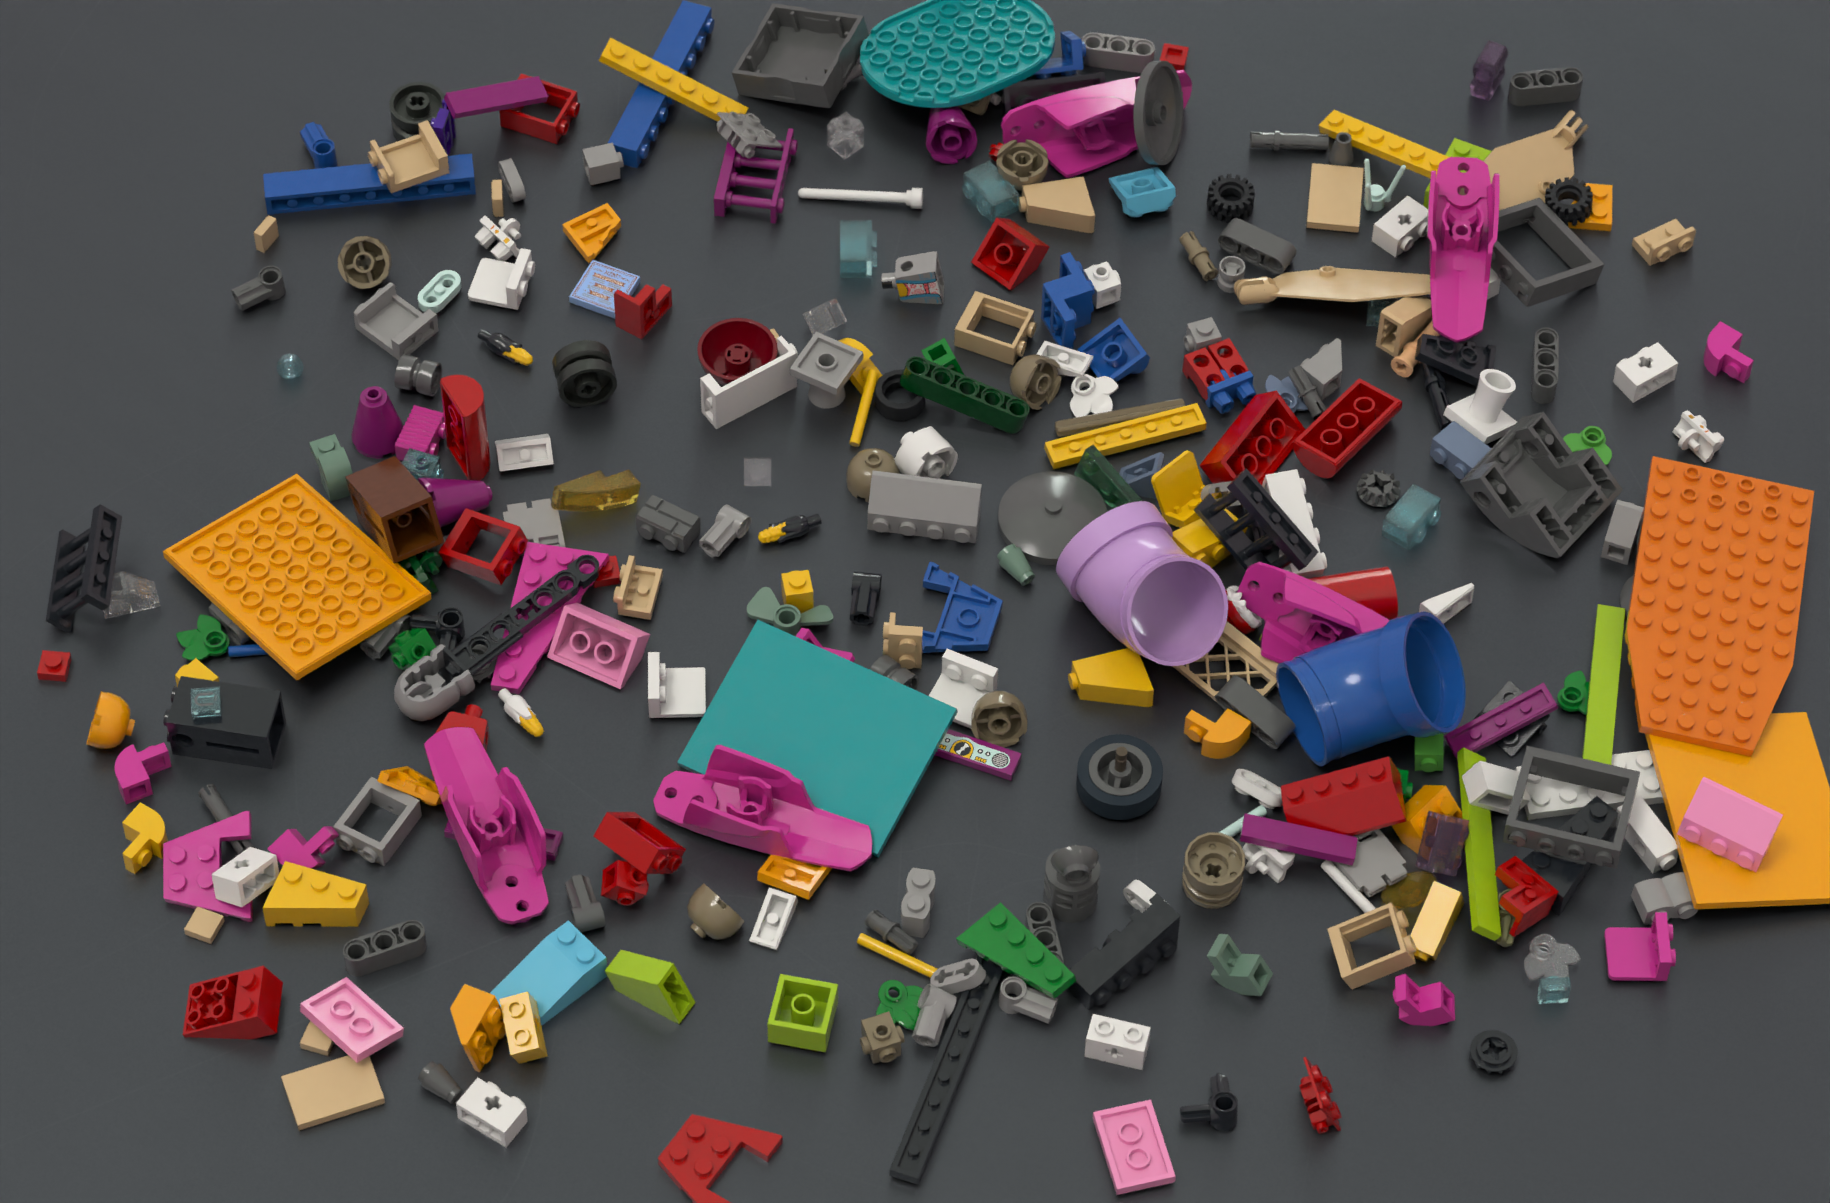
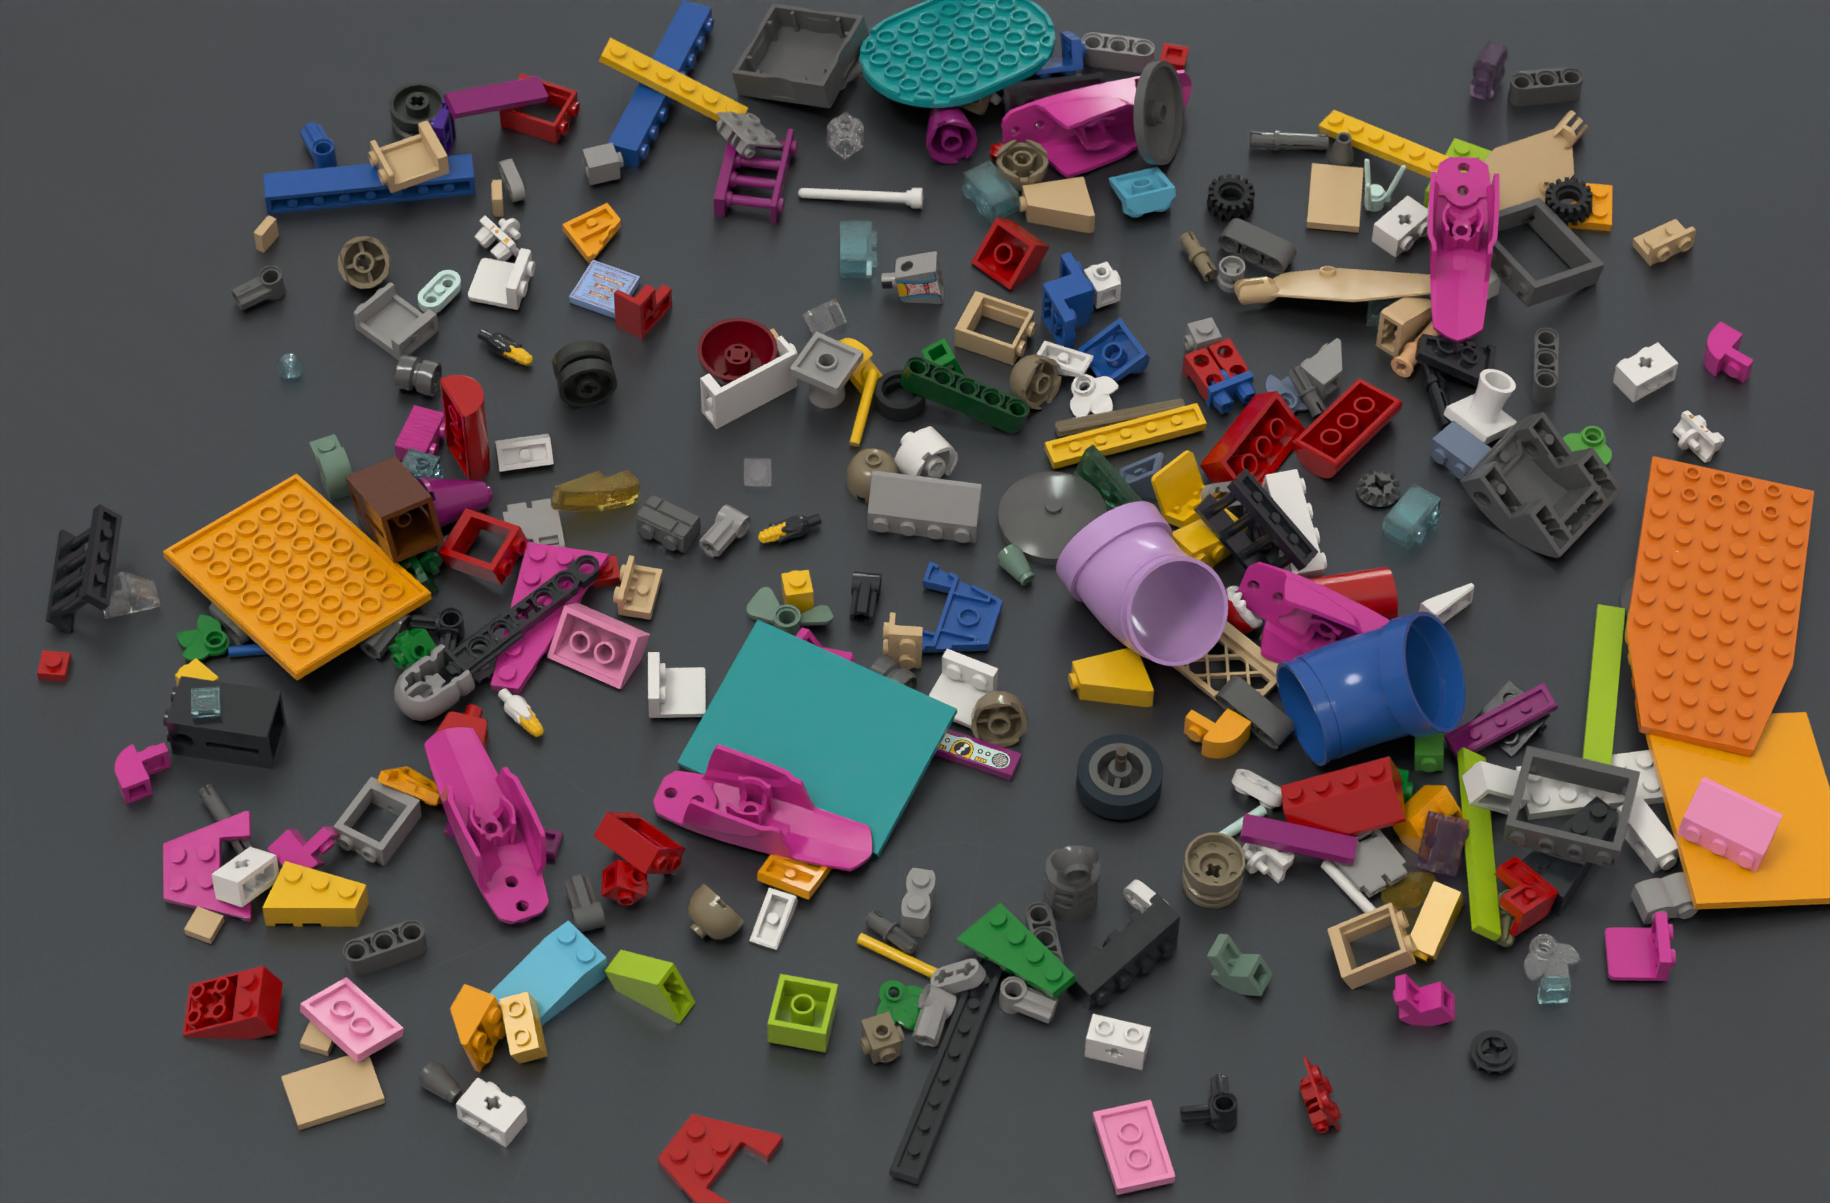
light orange cylinder [87,691,135,749] -> none
yellow brick [122,802,168,874] -> none
magenta cone [351,386,404,459] -> none
green plate [1557,671,1589,715] -> none
light grey slope [1601,499,1644,565] -> none

